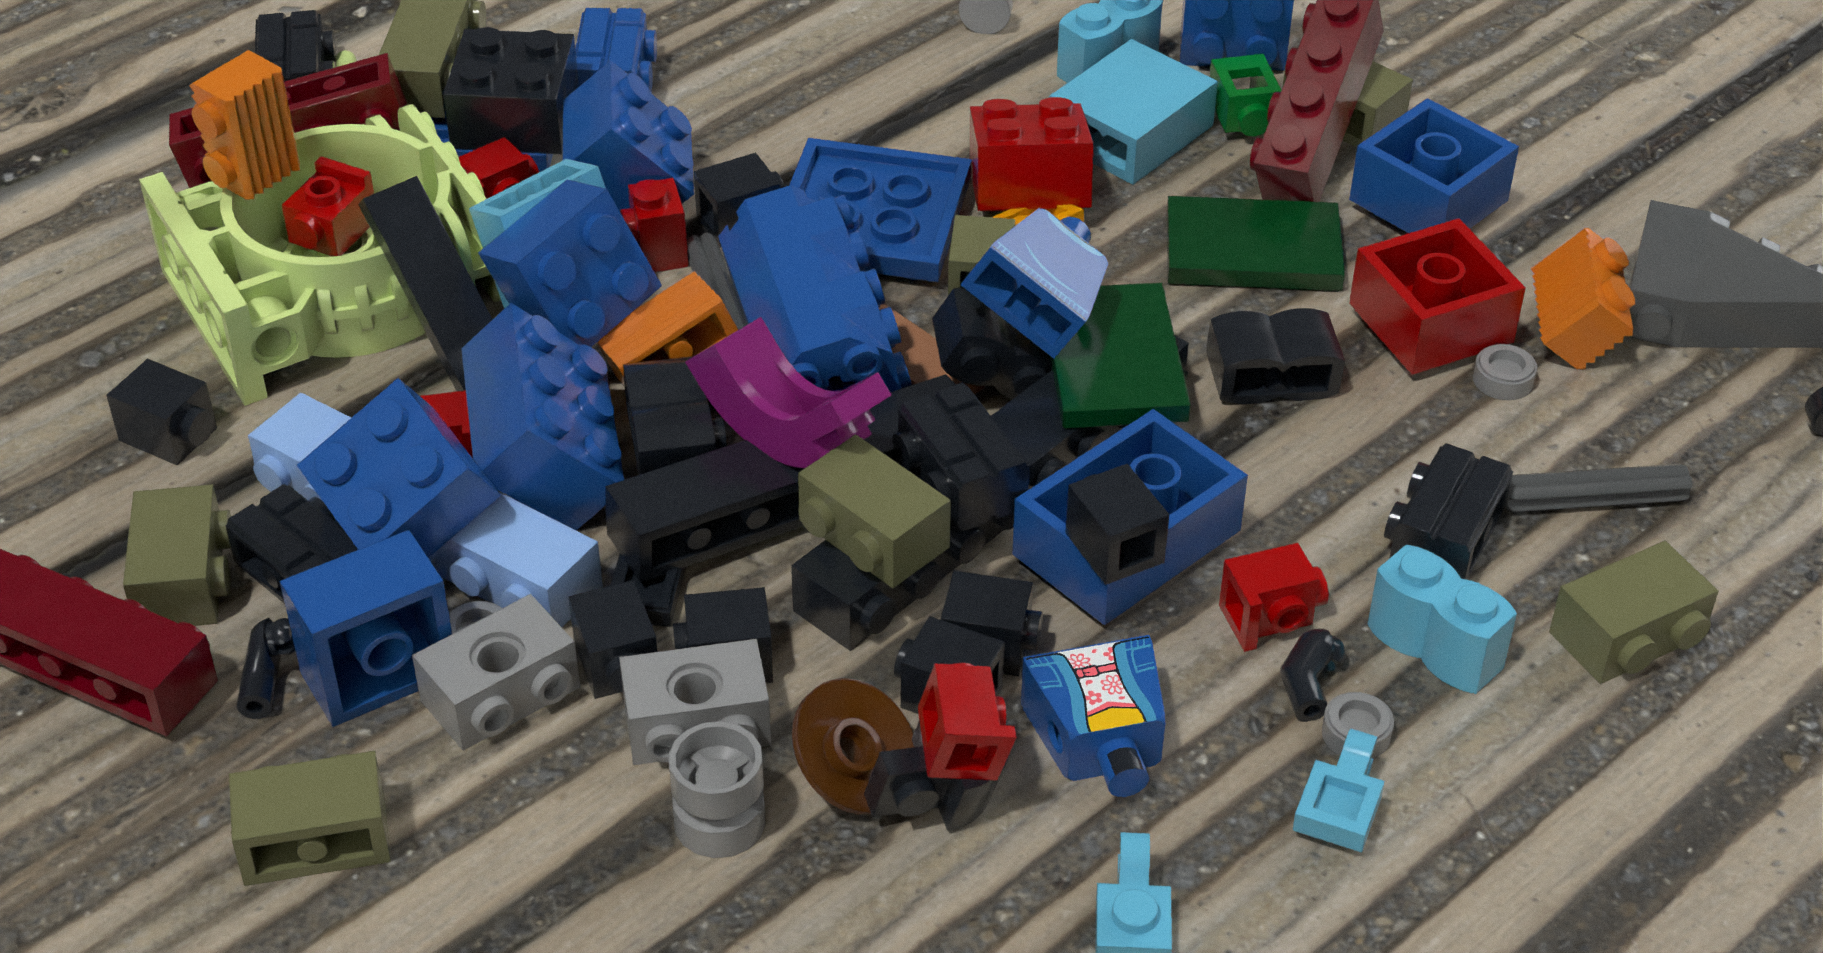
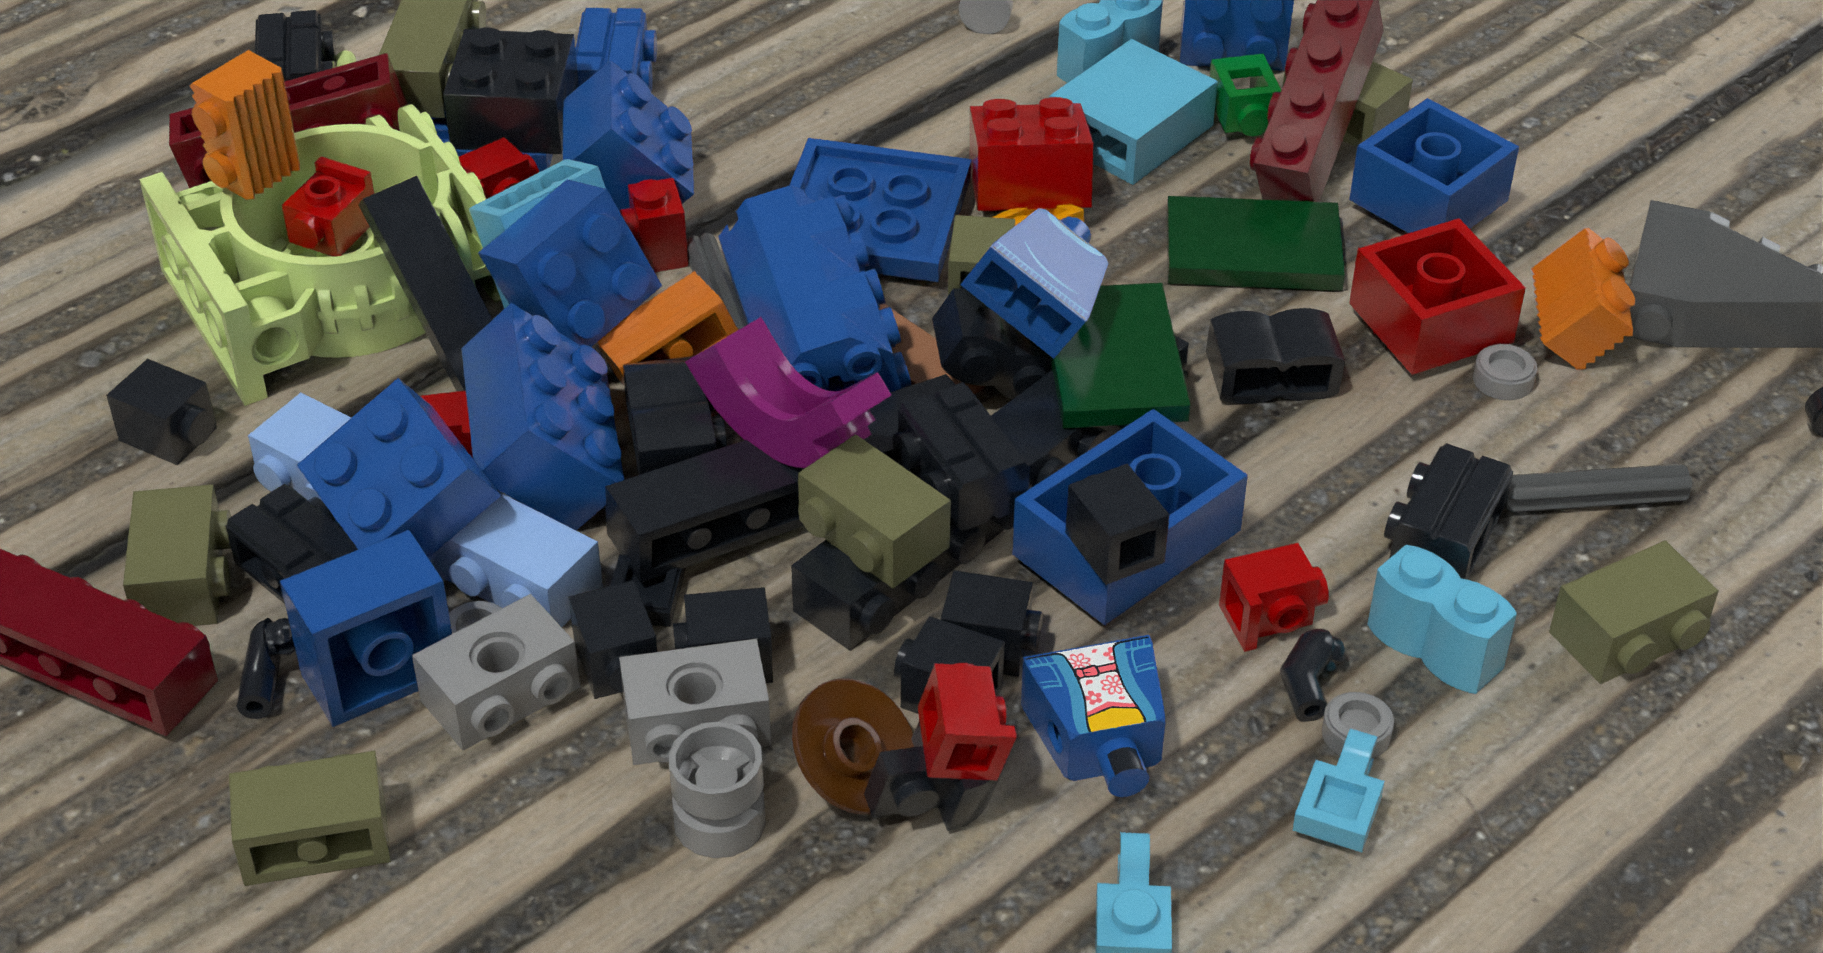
black brick [694,152,785,248] -> none

